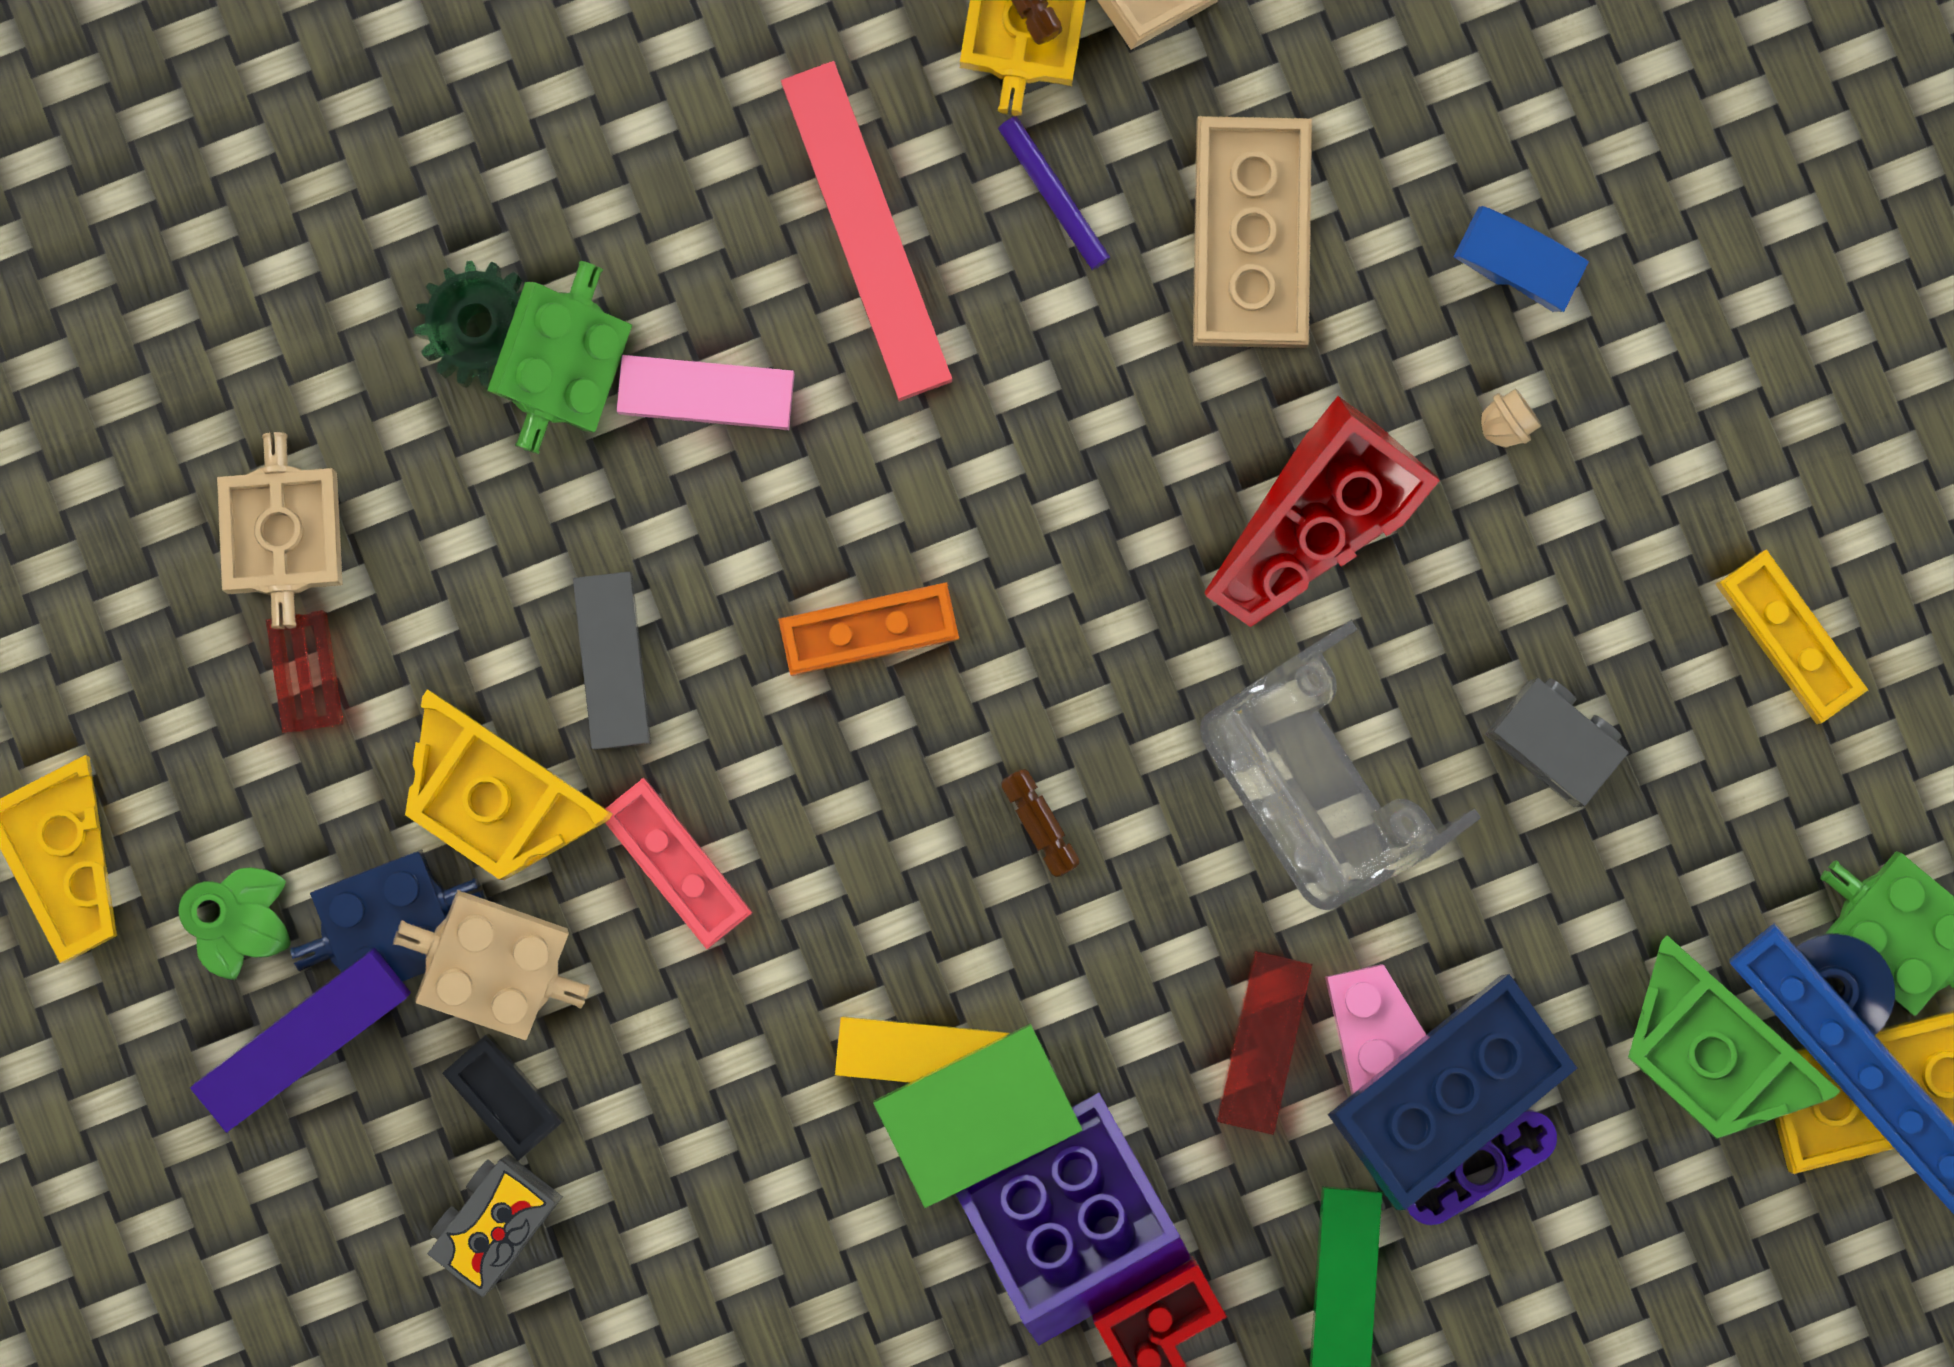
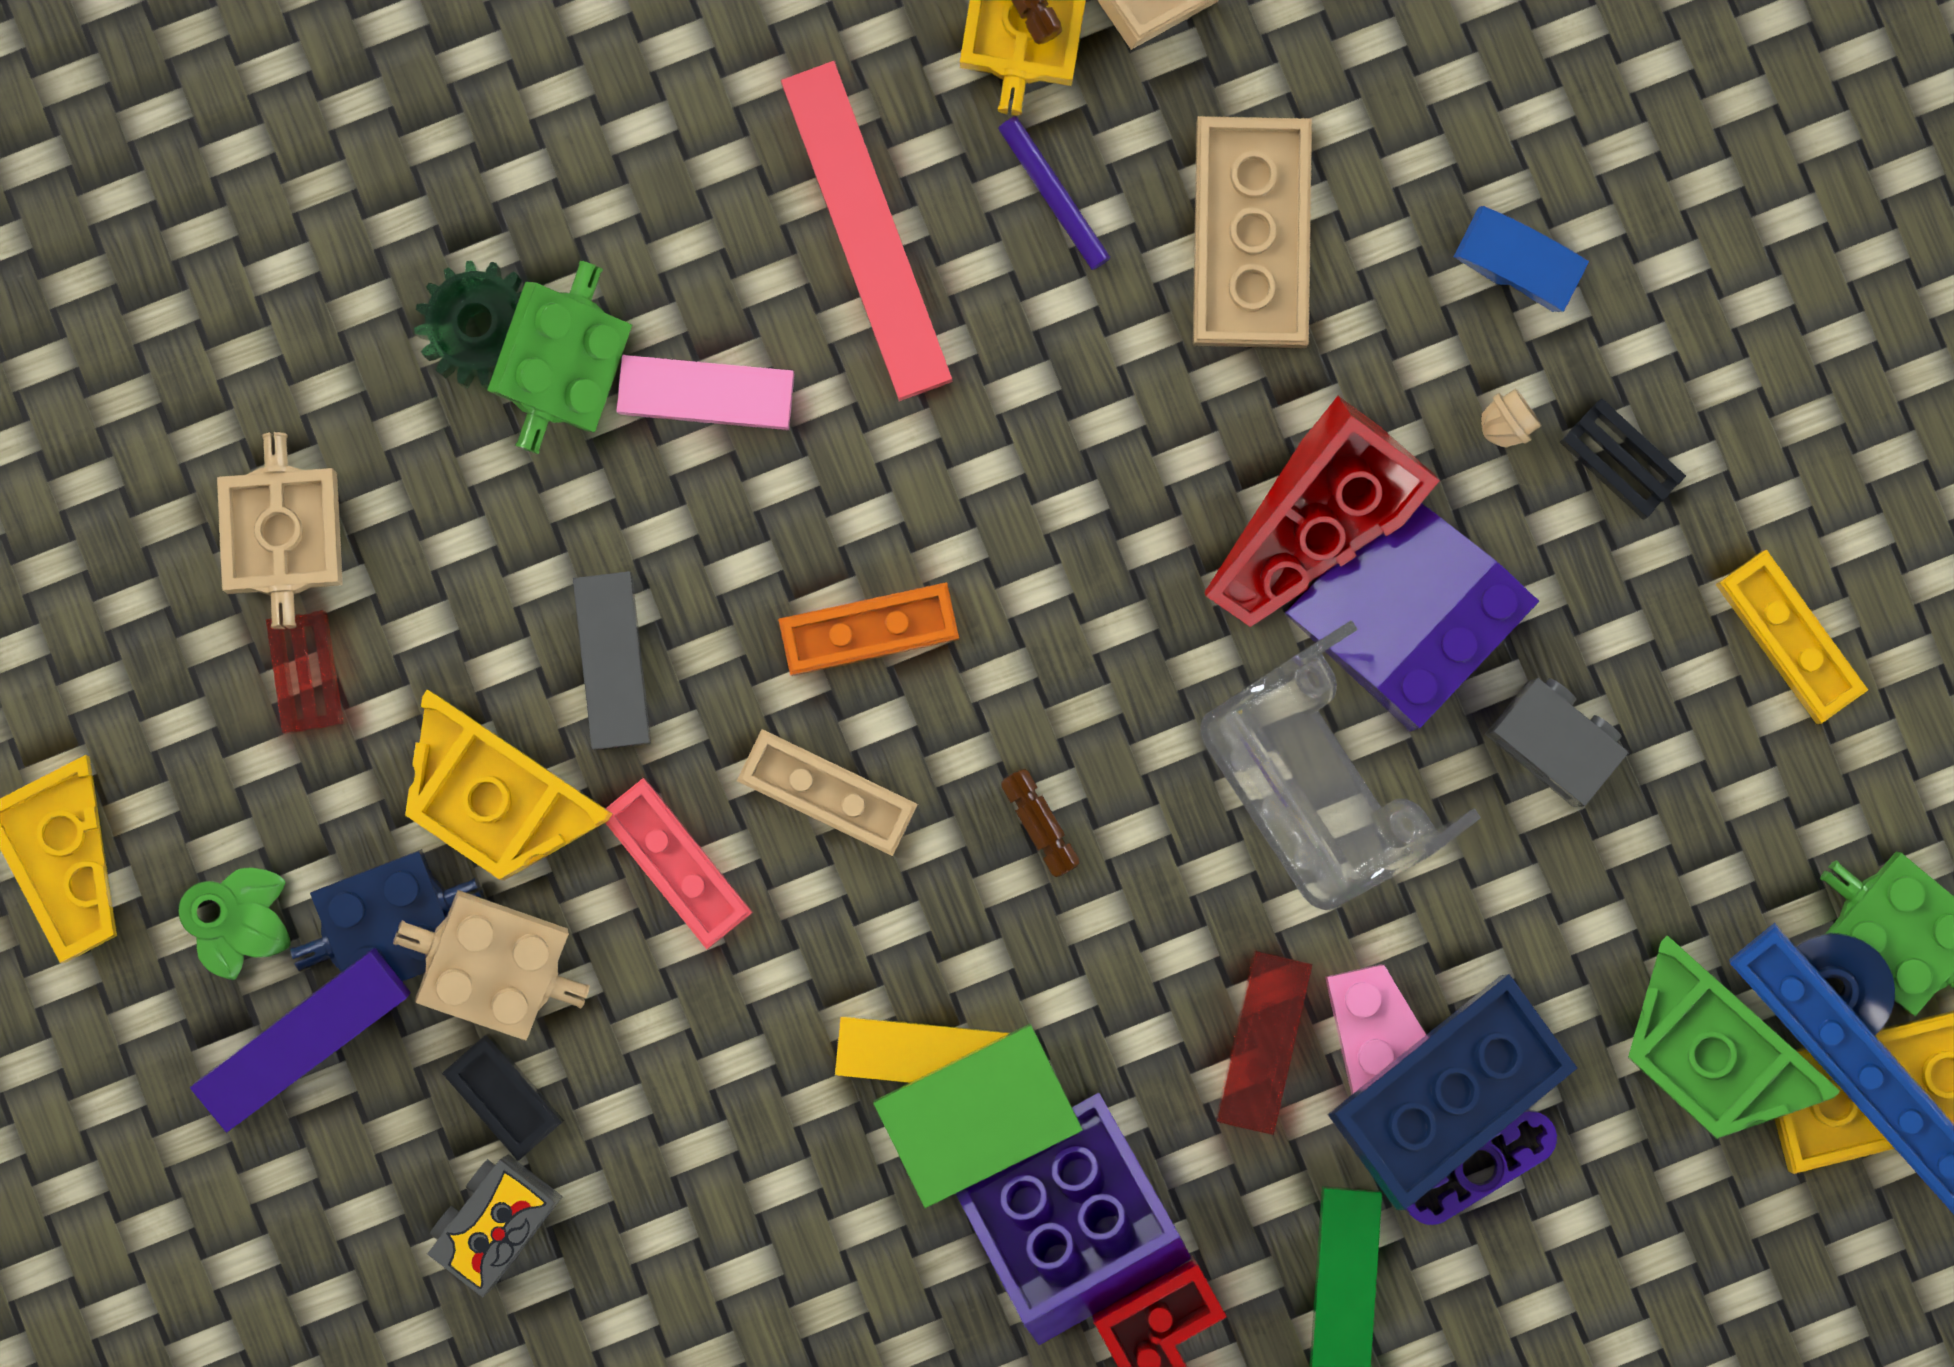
none -> tan tile [737,729,918,856]
none -> slope [1285,503,1540,732]
none -> black tile [1560,398,1686,520]

